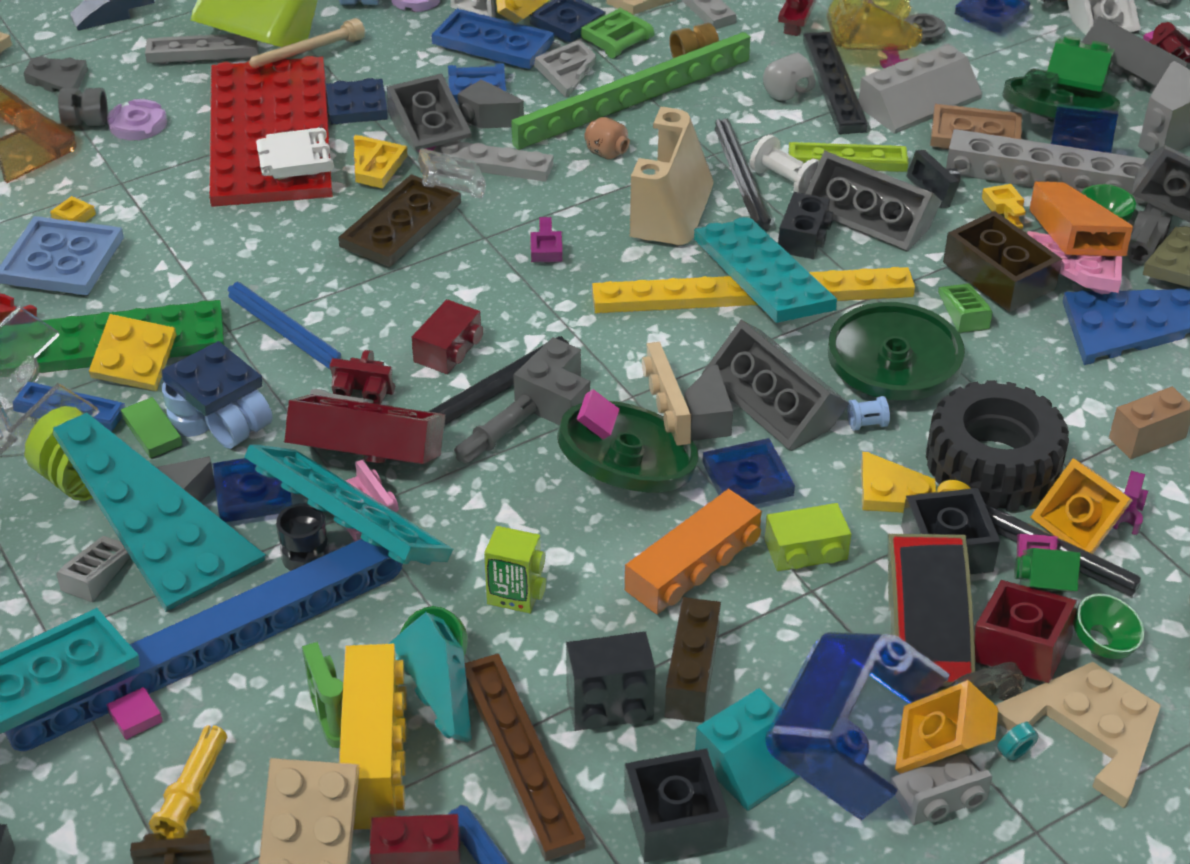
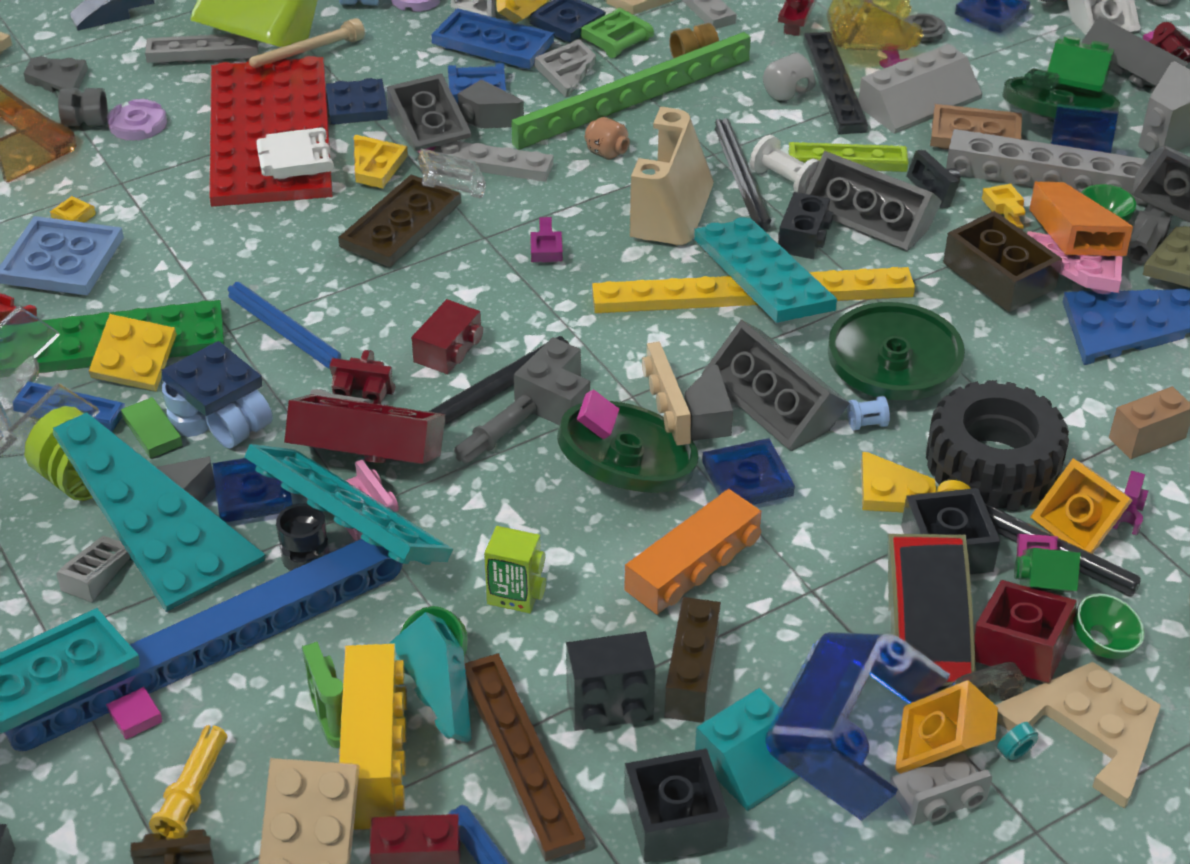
lime brick [764,503,852,572] -> none
bright green slope [938,283,992,333] -> none

